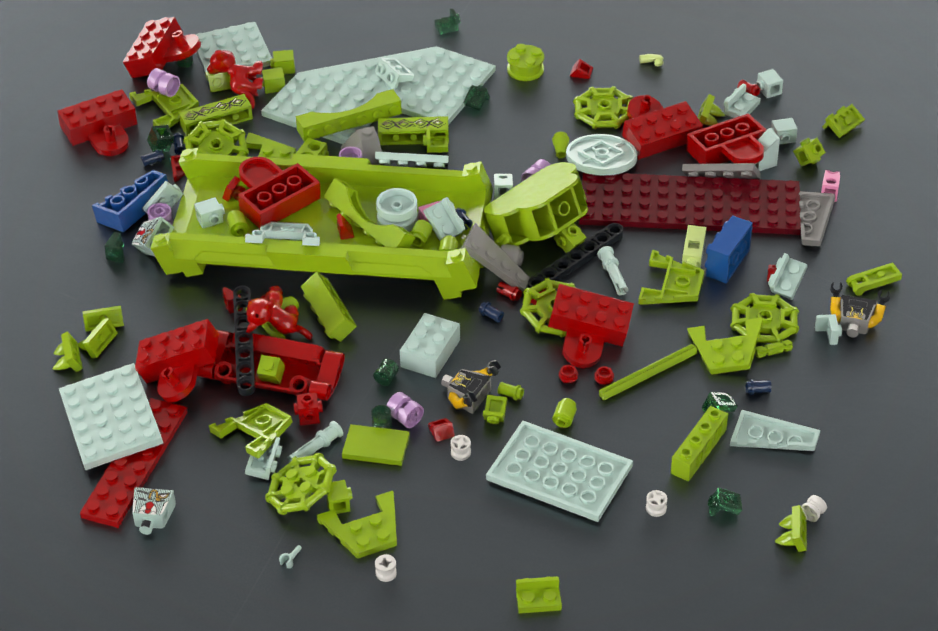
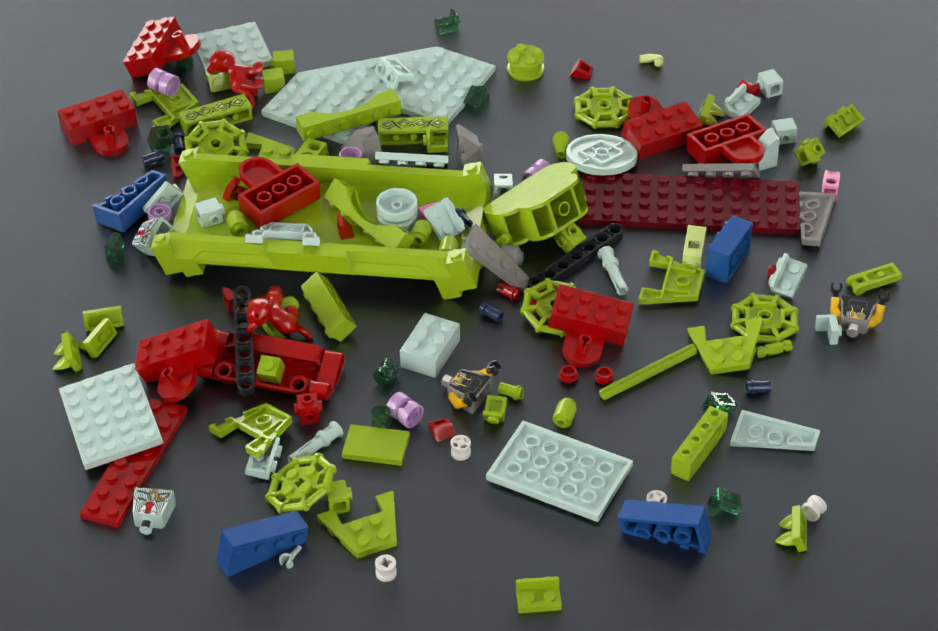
none -> blue wedge [216,511,309,577]
none -> light grey slope [456,124,483,171]
none -> blue wedge [618,500,713,554]

